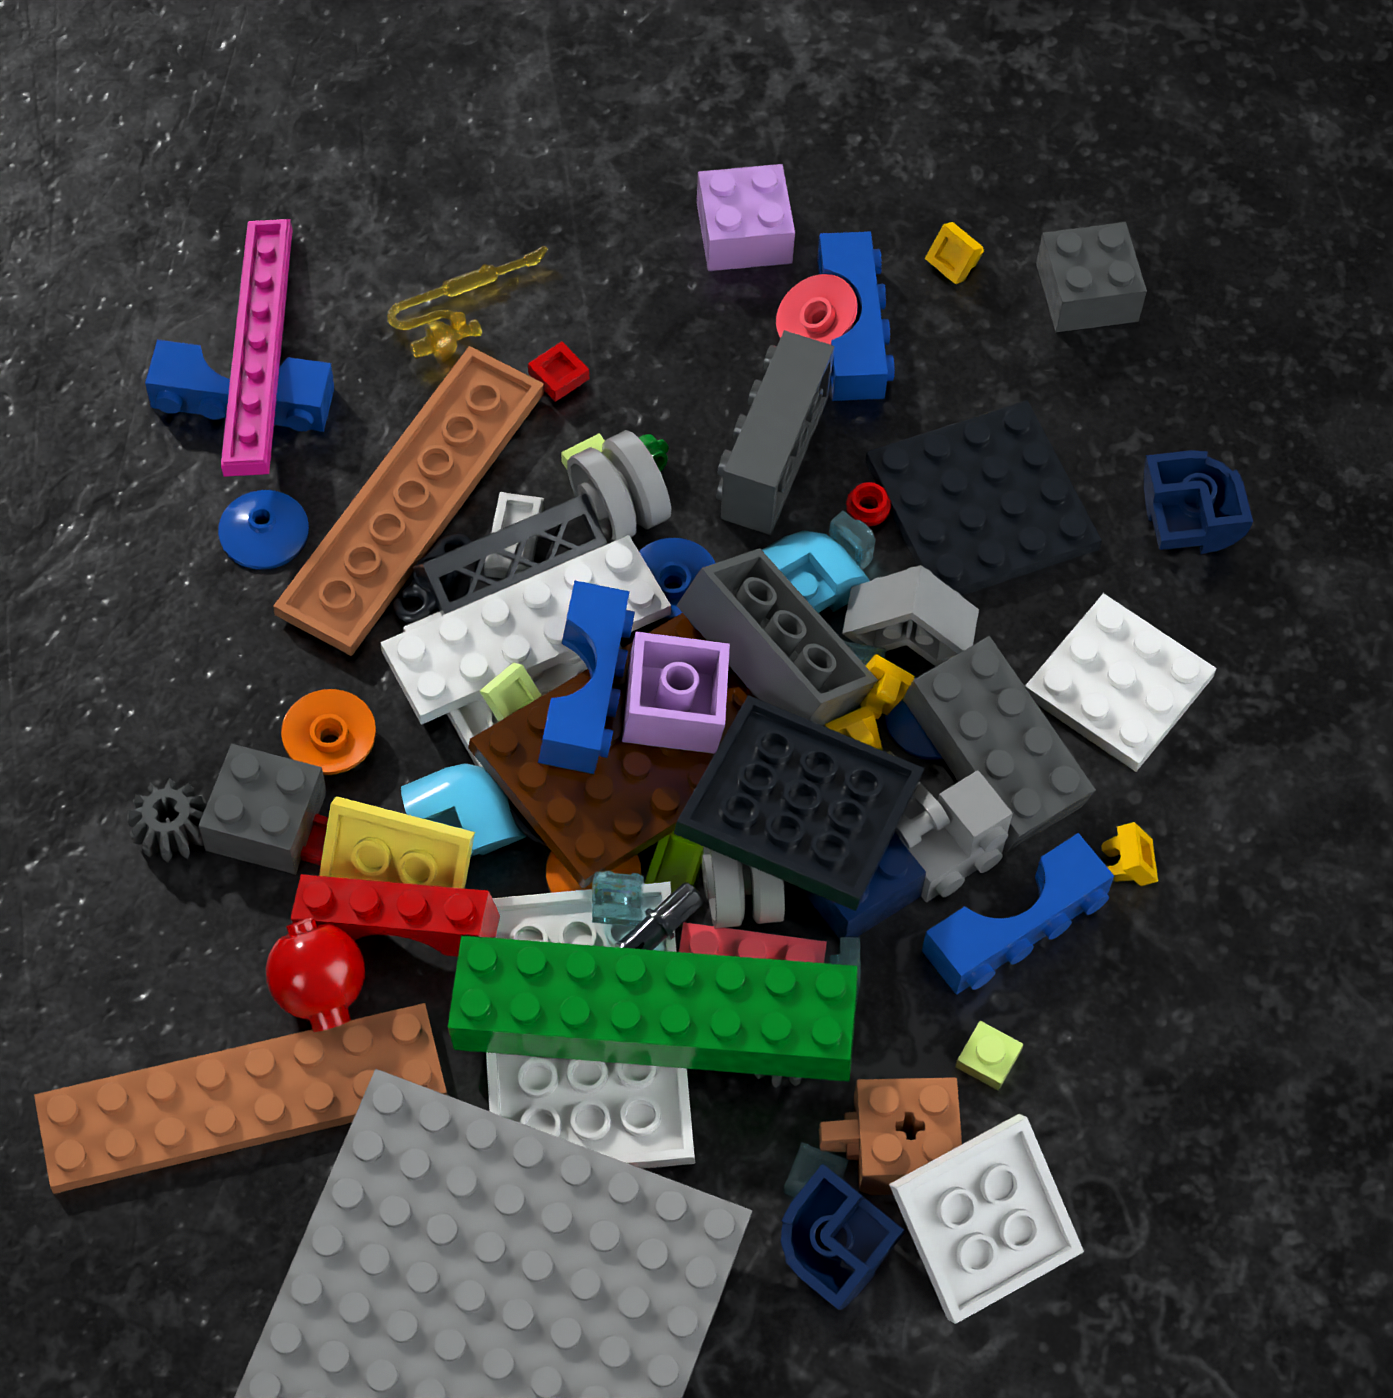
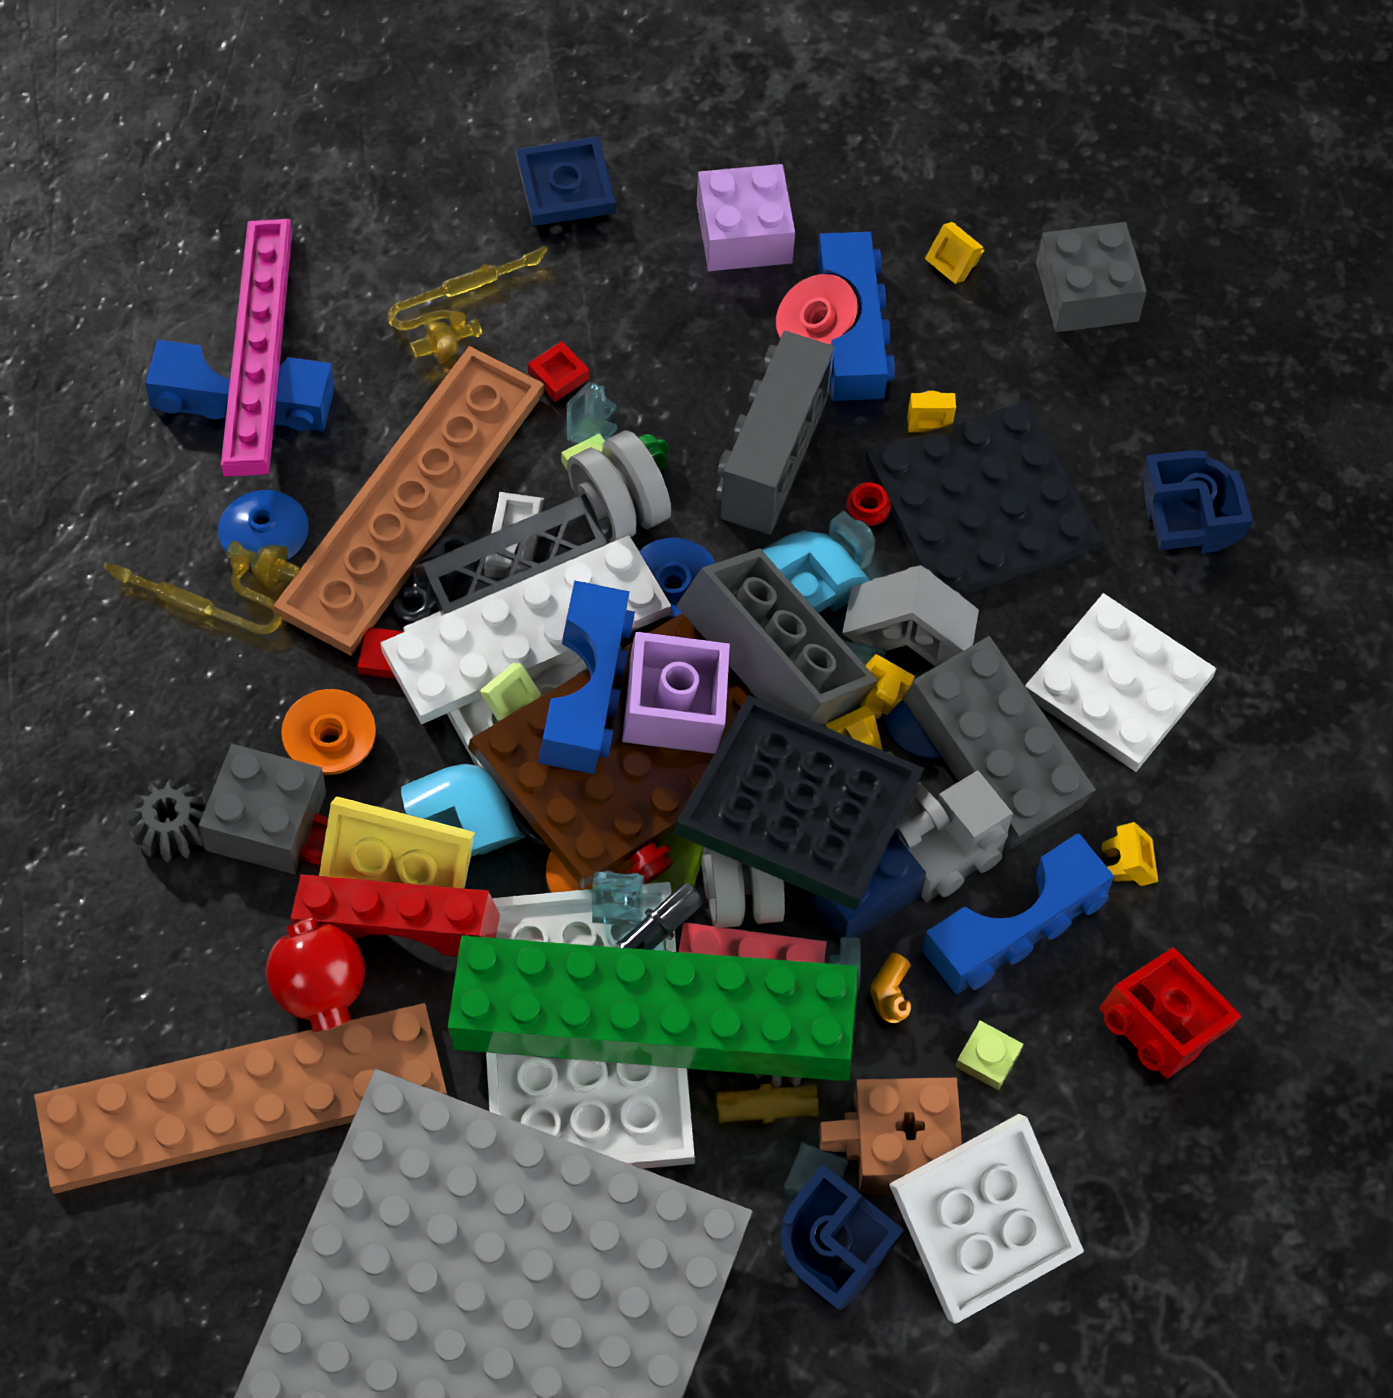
none -> clear yellow piece [103,541,301,635]
none -> red tile [358,627,404,679]
none -> dark blue plate [516,136,616,226]
none -> clear light blue tile [567,382,617,443]
none -> red plate [628,842,674,884]
none -> clear yellow pin [716,1084,818,1124]
none -> light orange arm [869,953,911,1023]
none -> yellow plate [907,391,956,432]
none -> red plate [1099,947,1241,1079]

